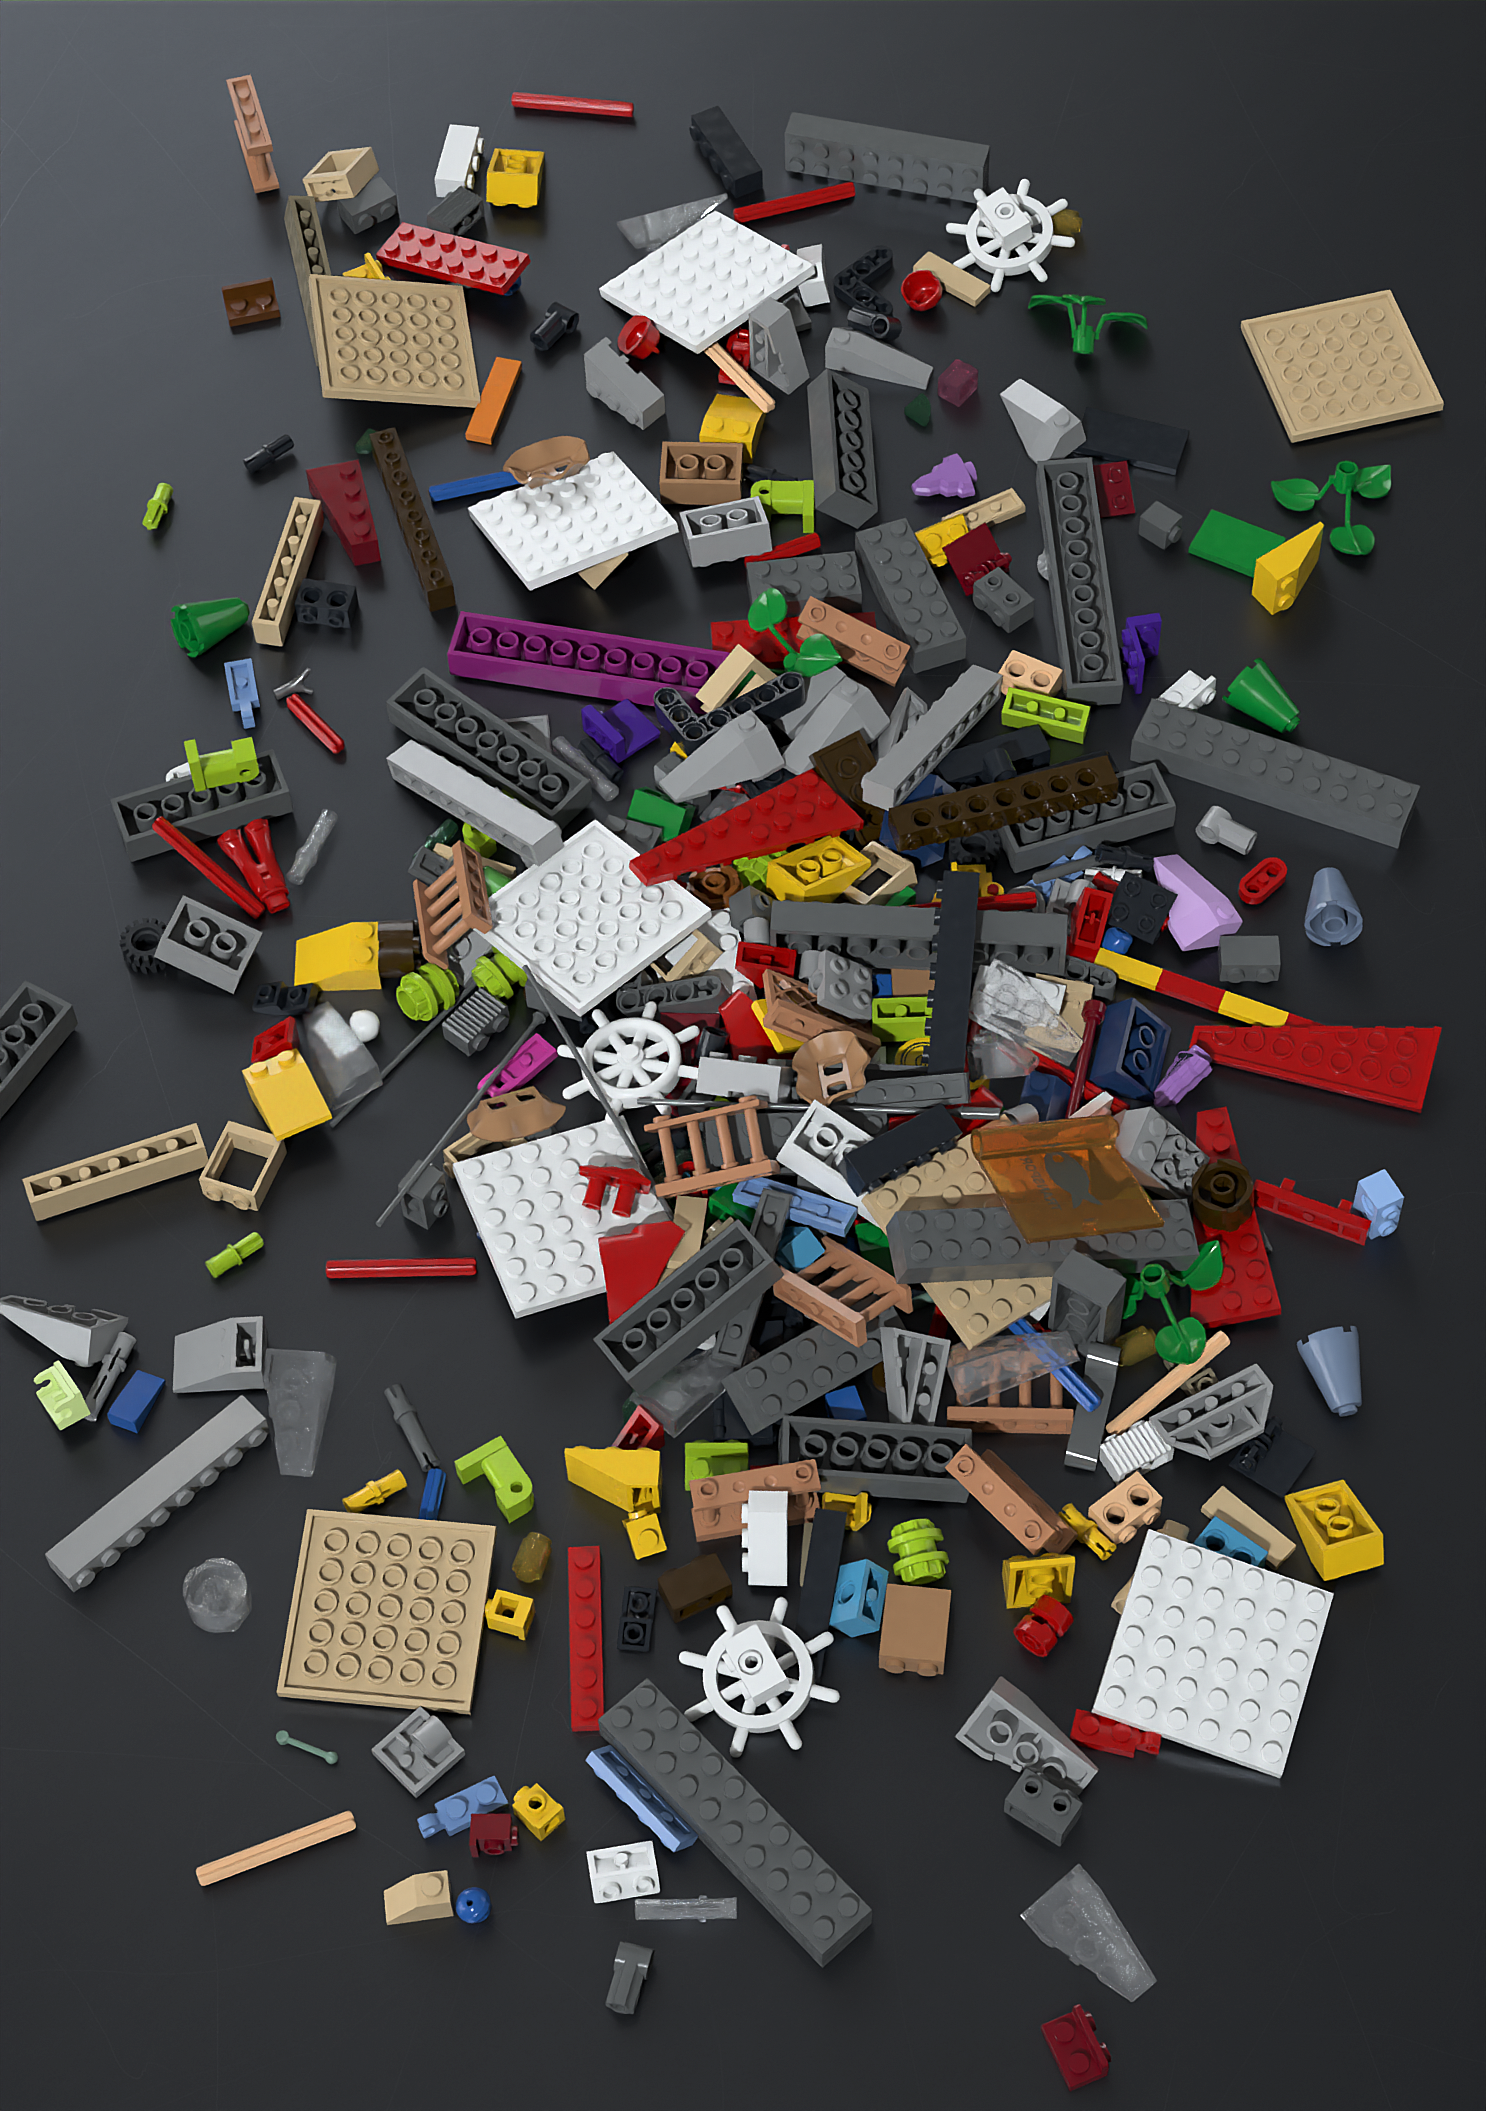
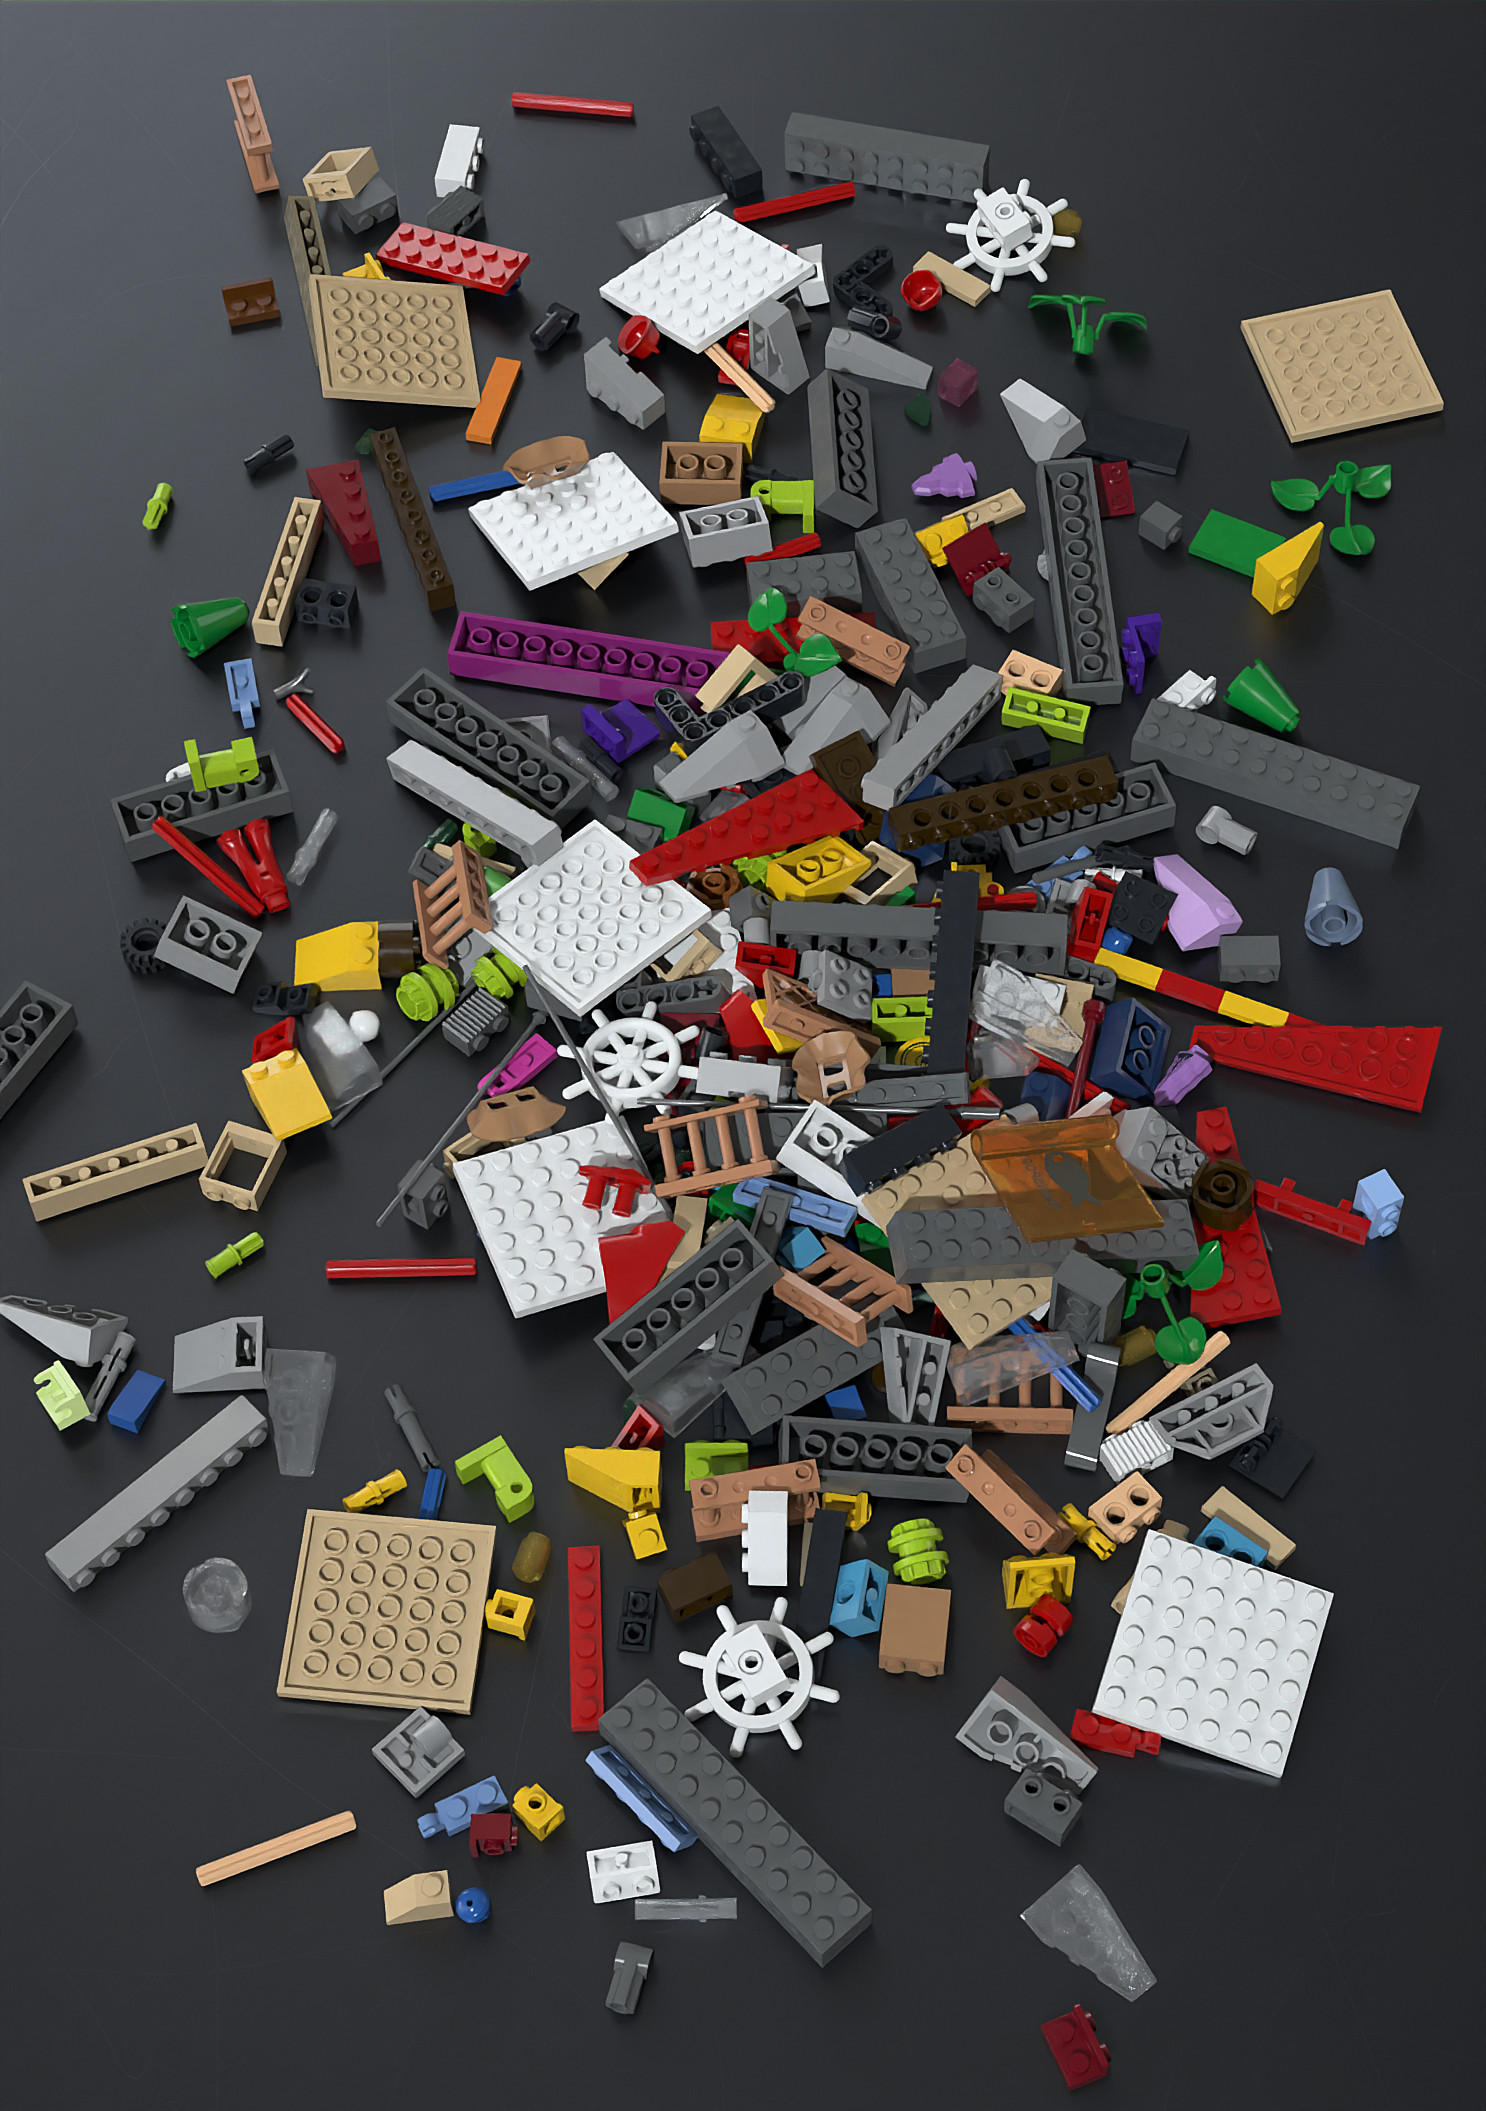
sand green hinge [276,1730,338,1764] -> none
yellow slope [486,148,545,208] -> none
red plate [1238,857,1287,904] -> none
yellow slope [1285,1480,1384,1581] -> none
sand blue cone [1297,1326,1362,1417] -> none

